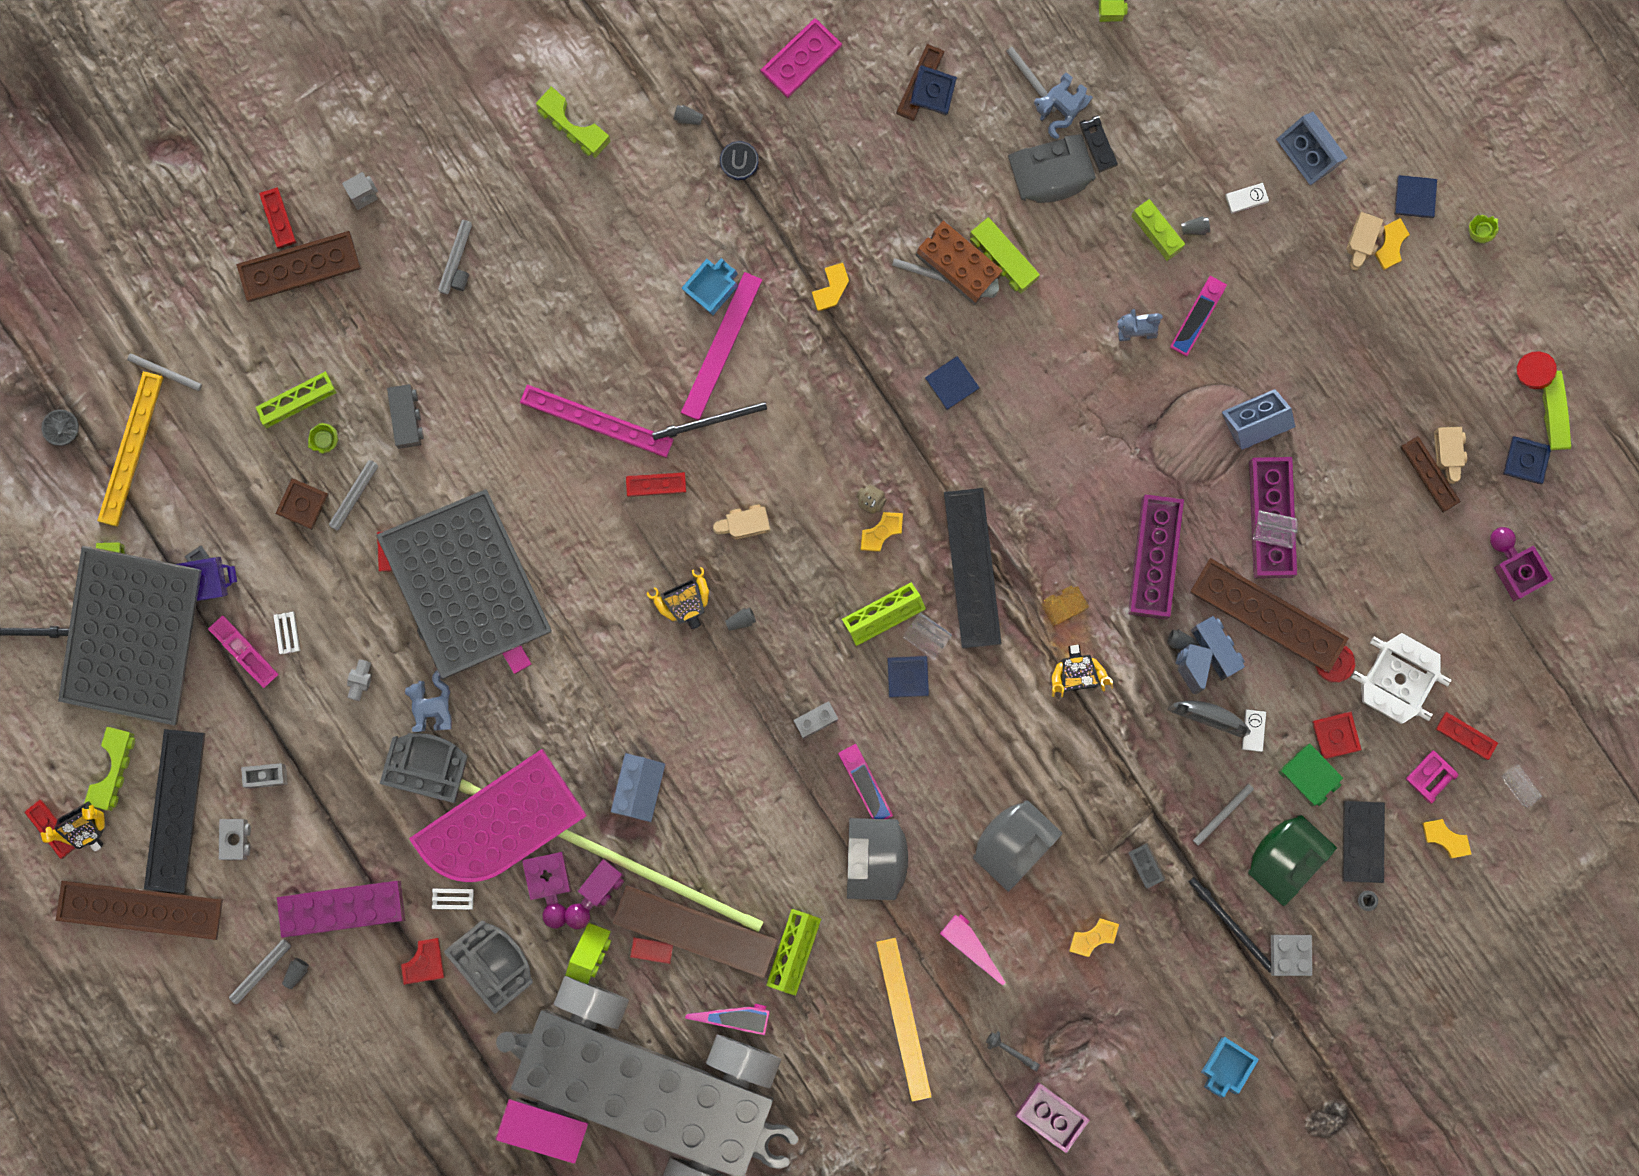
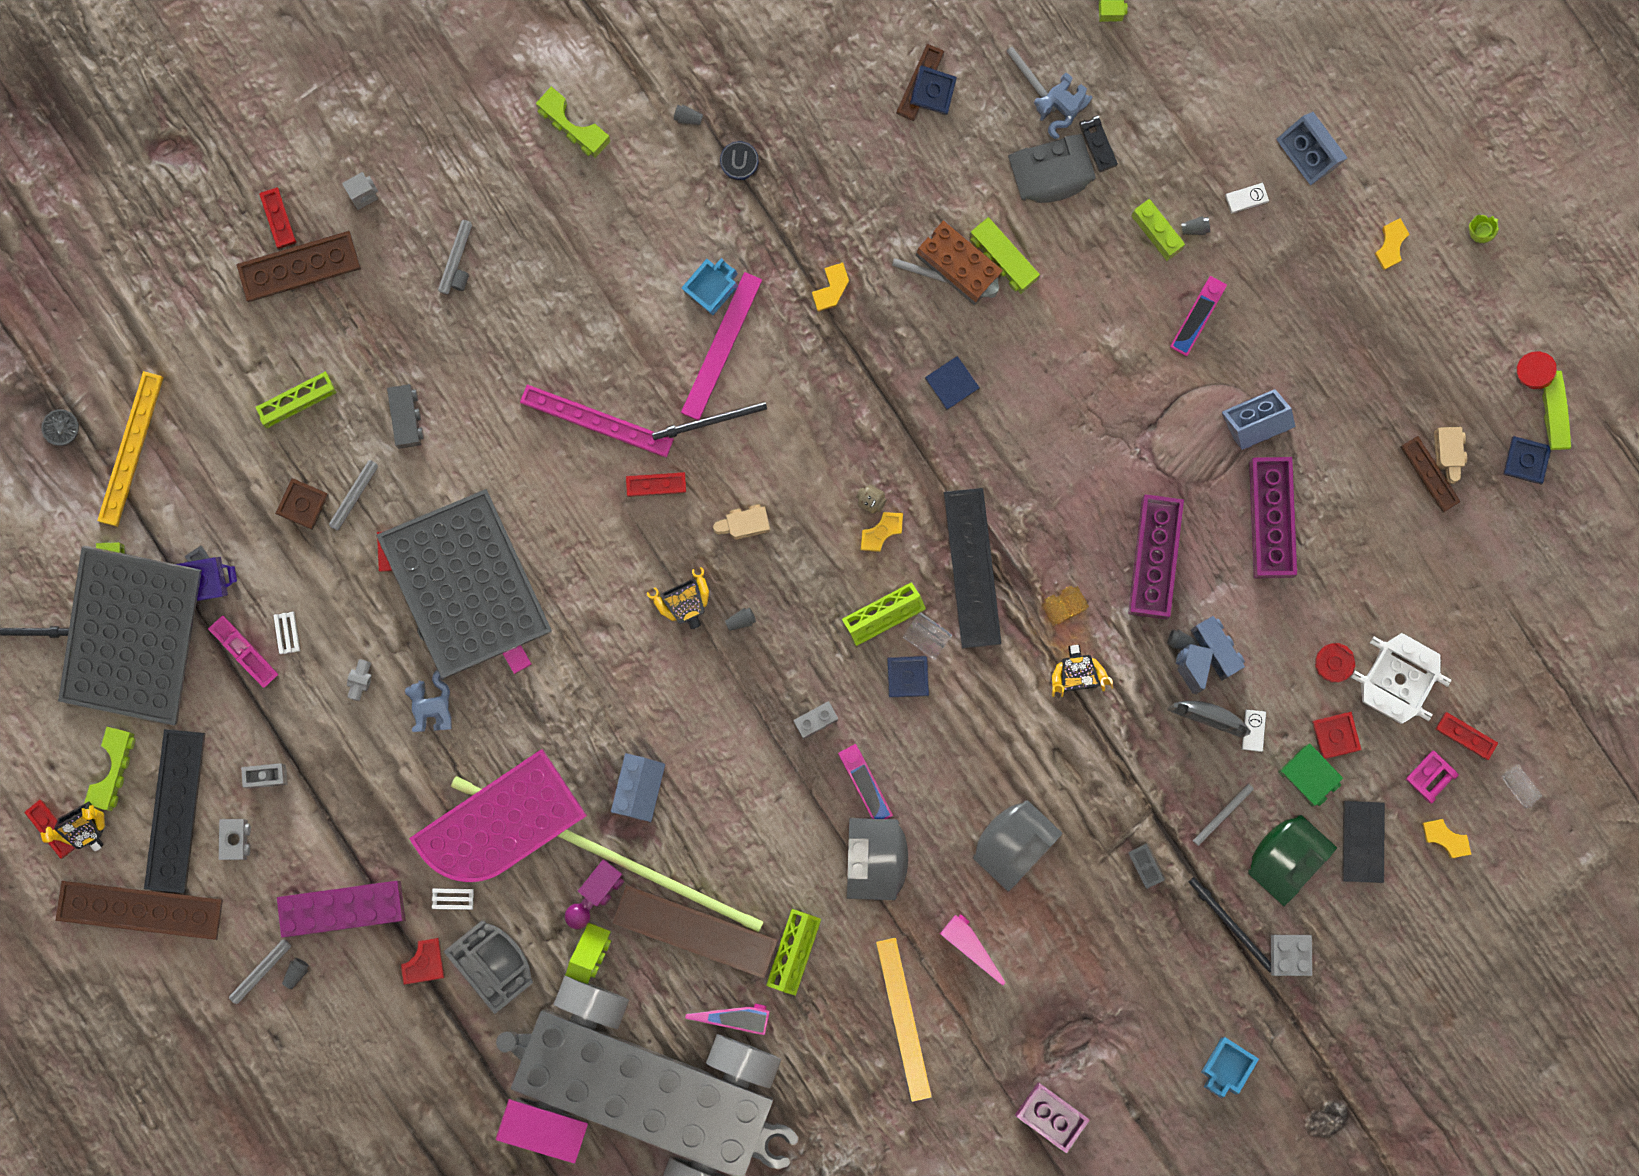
light grey bar [127,353,202,391] -> none
lime hair [308,423,339,454] -> none
dark grey slope [380,733,468,803] -> none
magenta brick [522,852,572,929] -> none
red tile [630,937,673,964] -> none
dark pink tile [760,18,842,99] -> none
dark grey piece [986,1031,1041,1072] -> none
yellow tile [1069,918,1119,957] -> none
sand blue animal [1117,309,1163,341] -> none
reddish brown plate [1190,558,1349,673] -> none
clear panel [1253,511,1298,548] -> none
tan hinge [1346,212,1384,271] -> none
dark grey cone [1357,891,1378,911] -> none
dark blue tile [1394,175,1437,218] -> none
magenta brick [1490,527,1554,602] -> none

